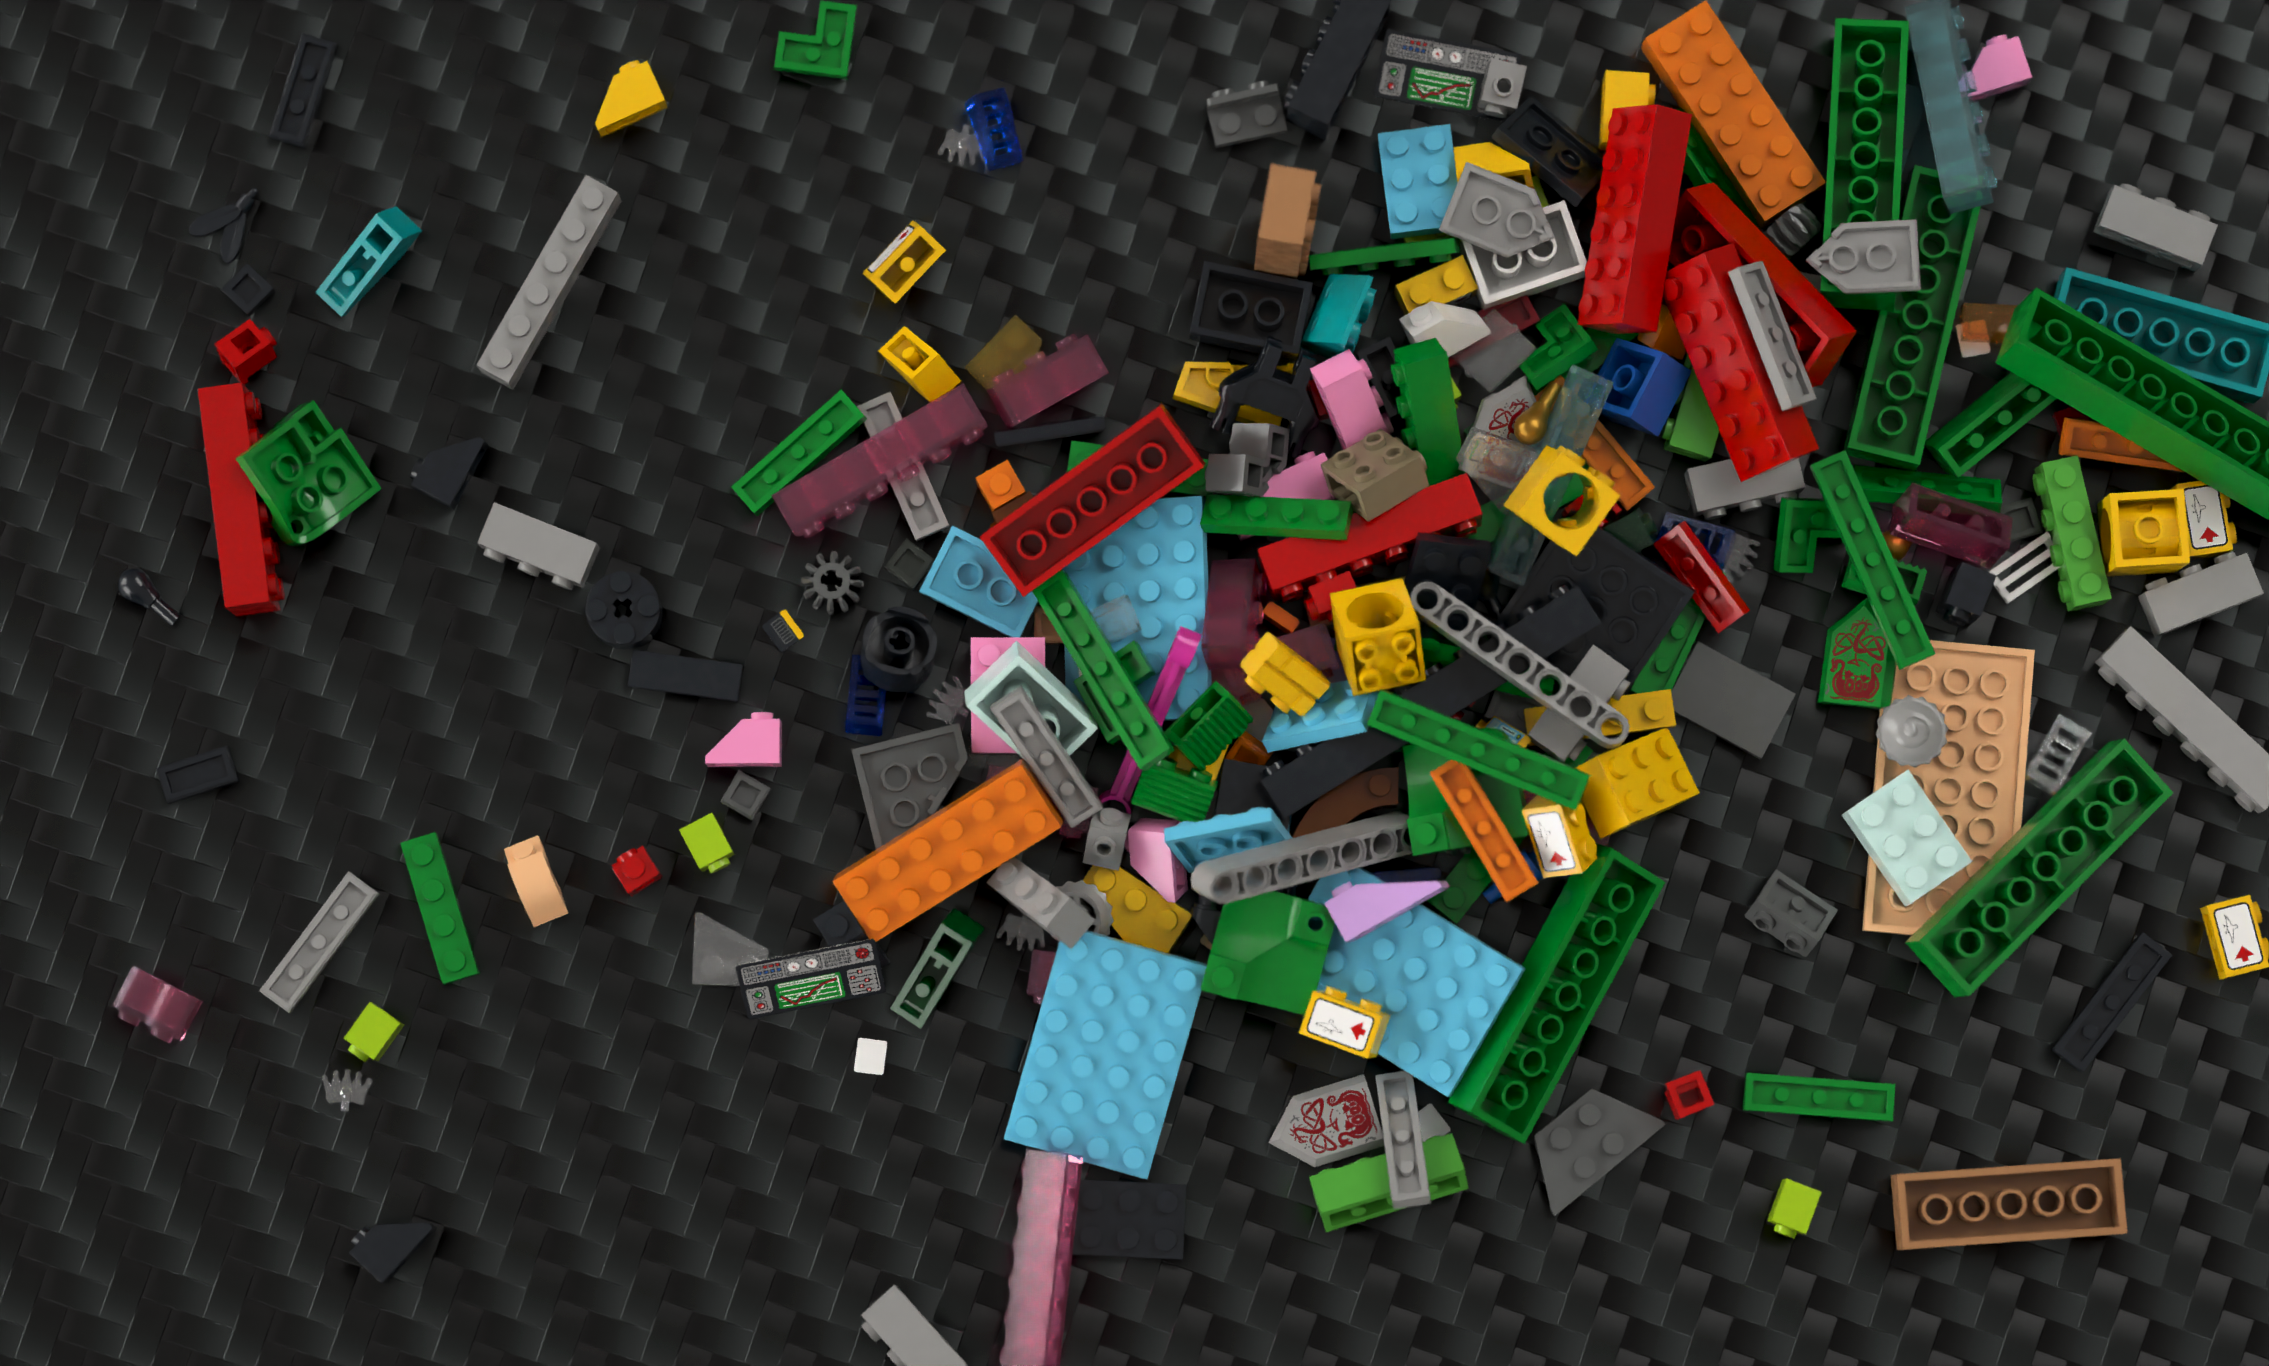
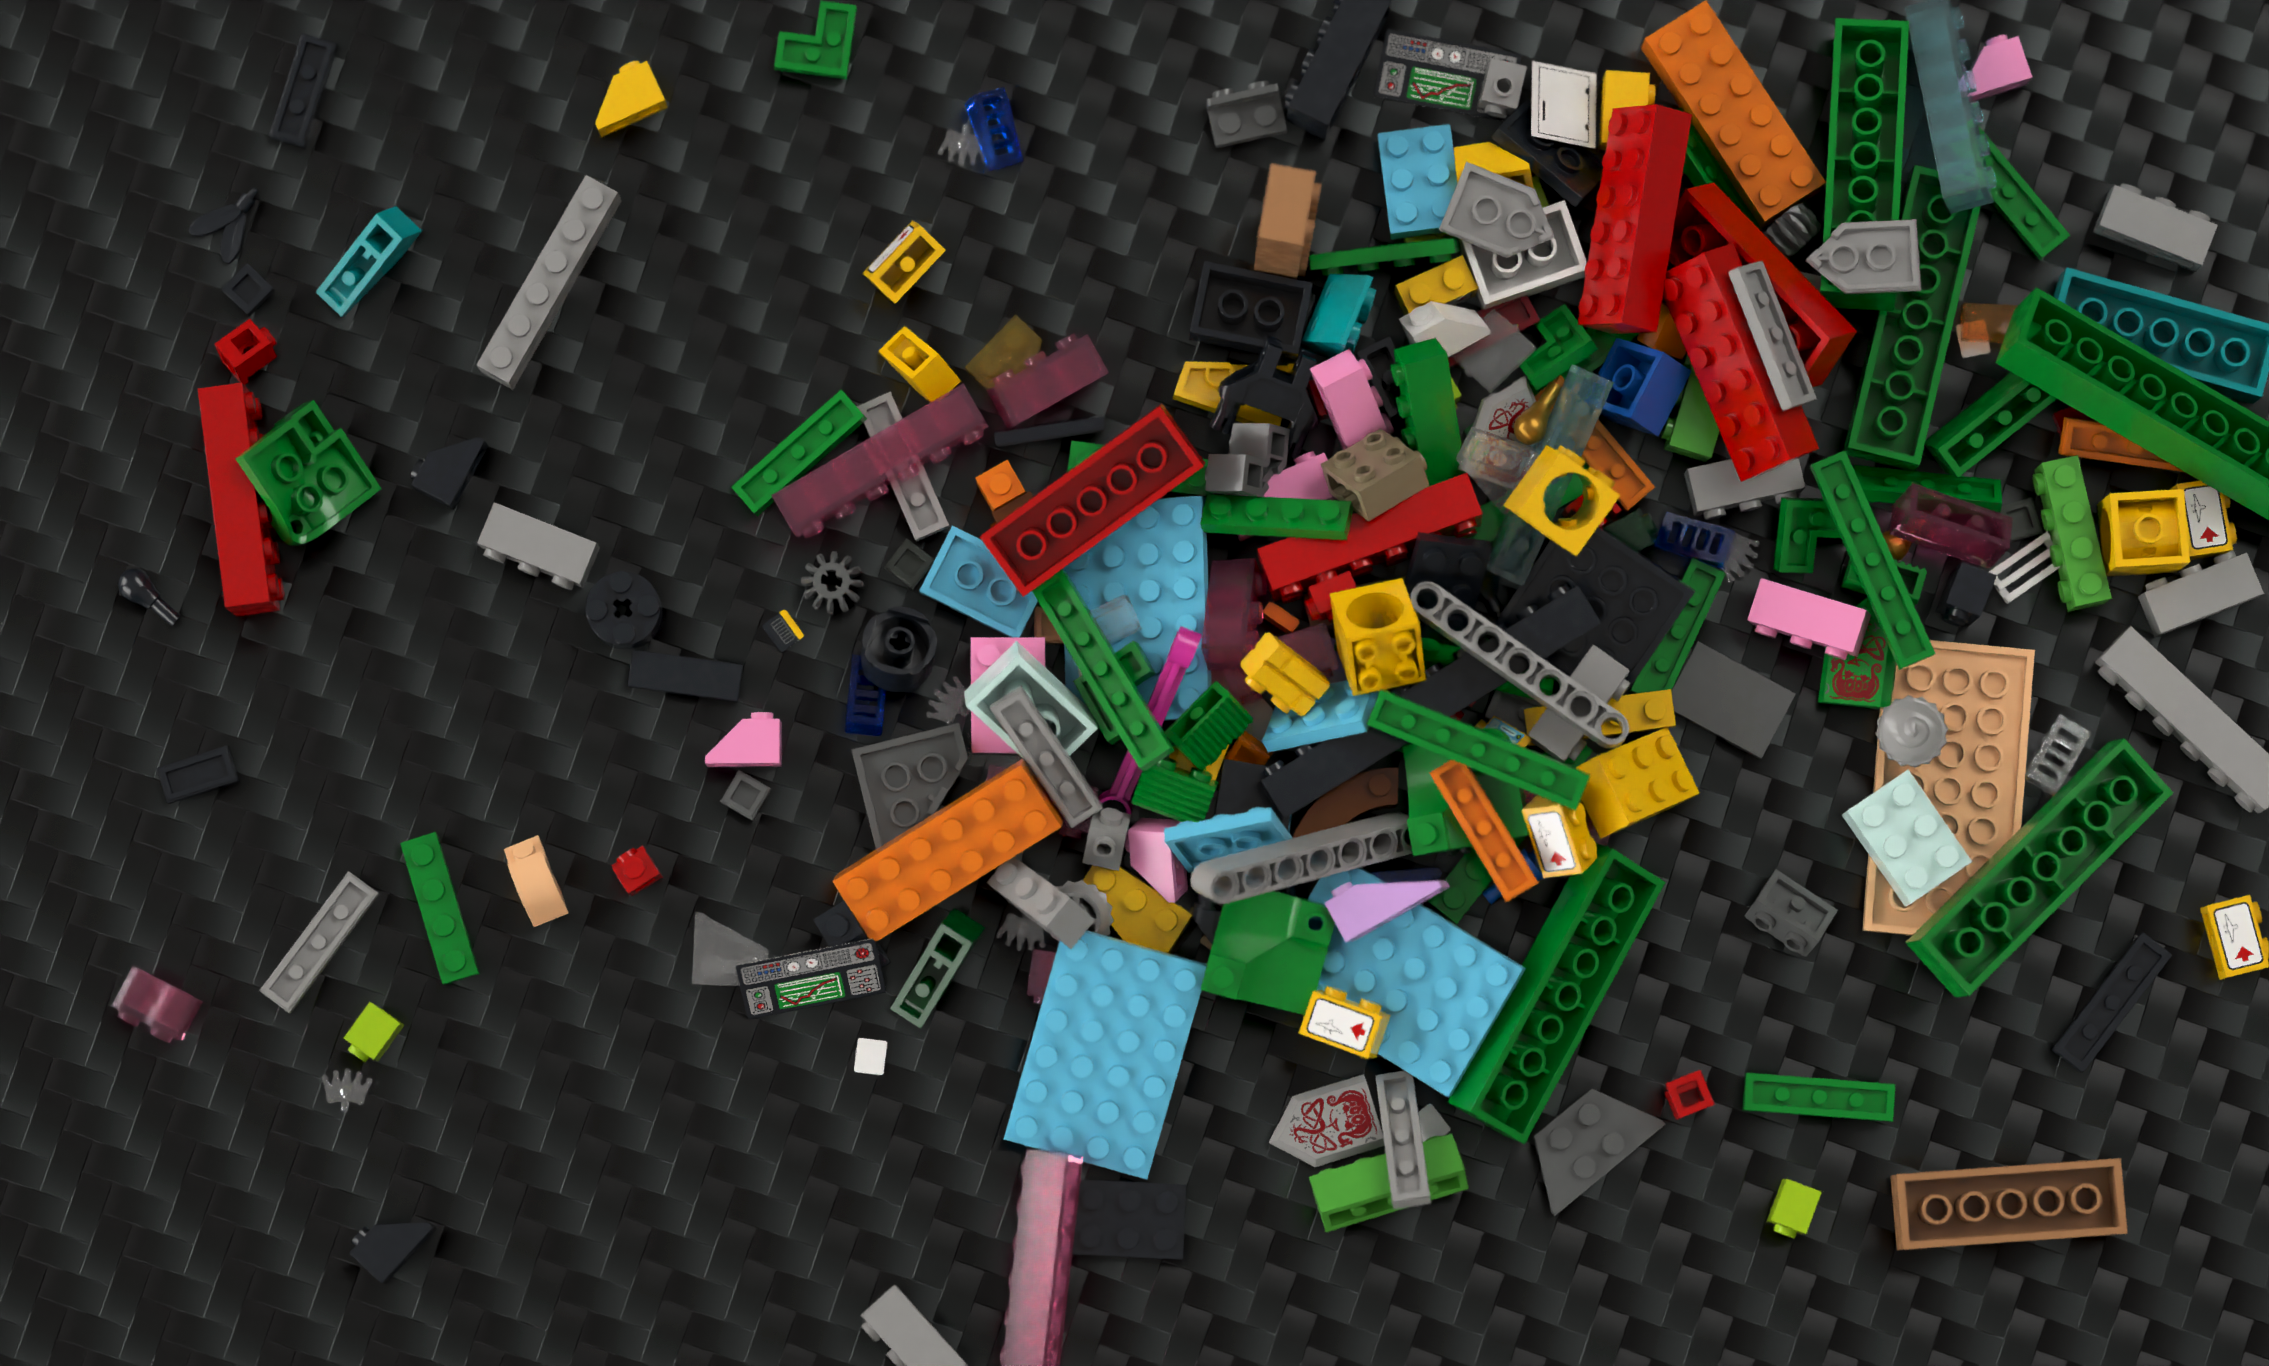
lime brick [679,813,735,874] -> none
red plate [1653,521,1750,634] -> none
none -> white sticker [1531,61,1596,148]
none -> bright pink brick [1747,578,1871,660]
none -> green plate [1946,123,2070,260]

